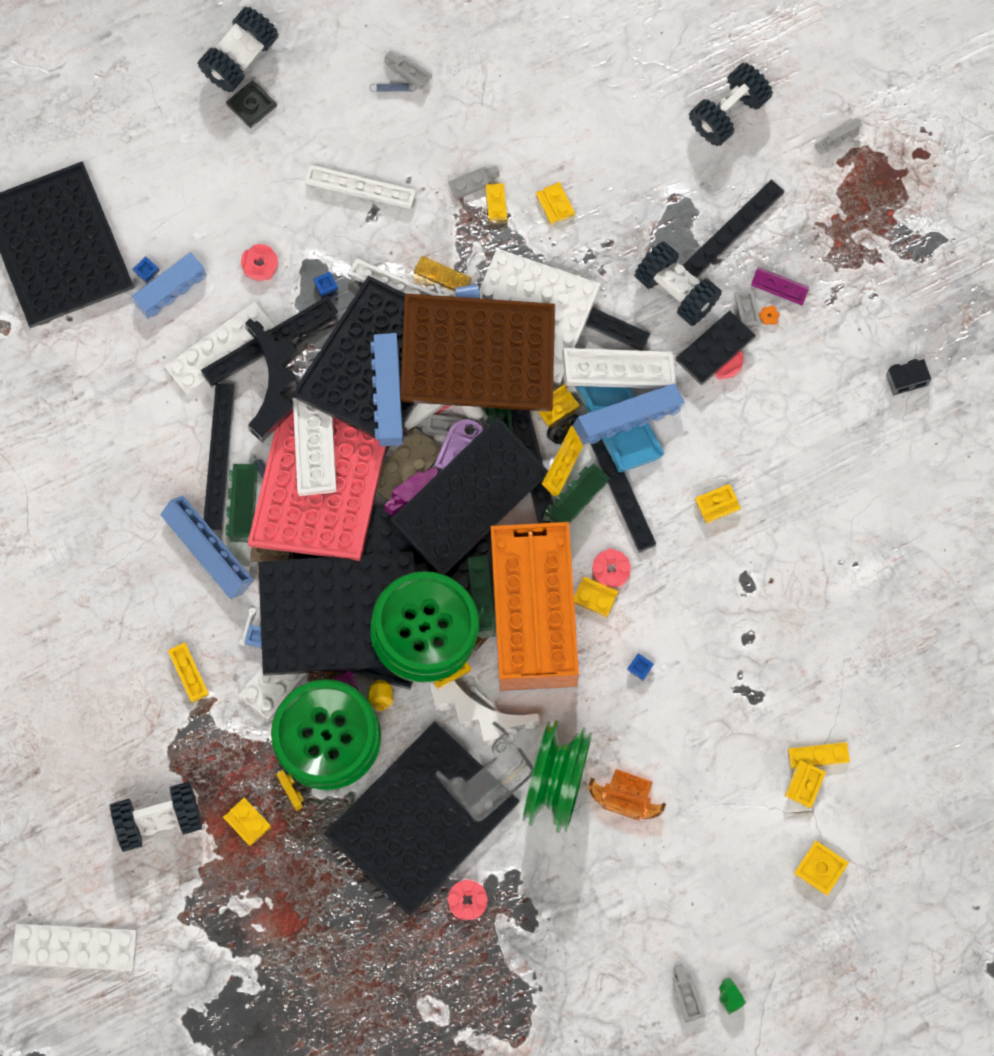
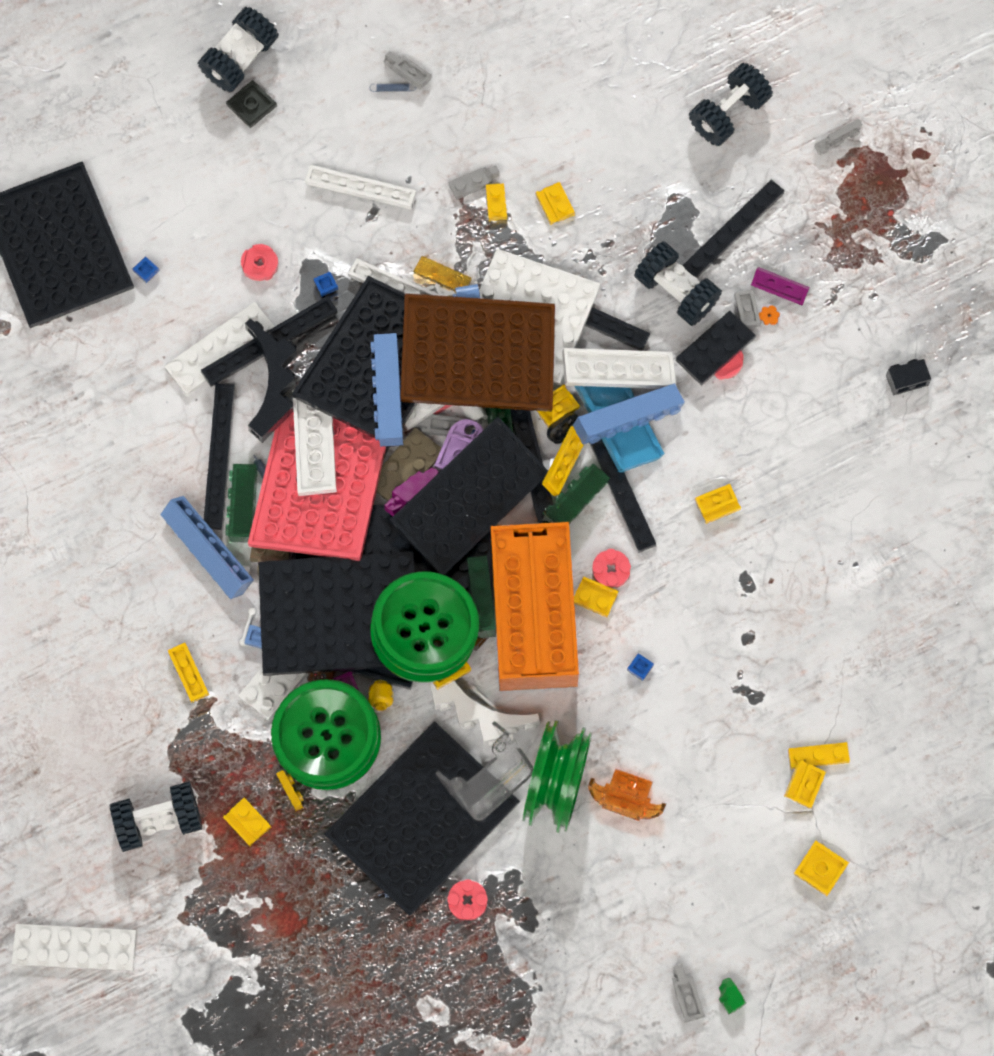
medium blue brick [132,252,206,319] -> none

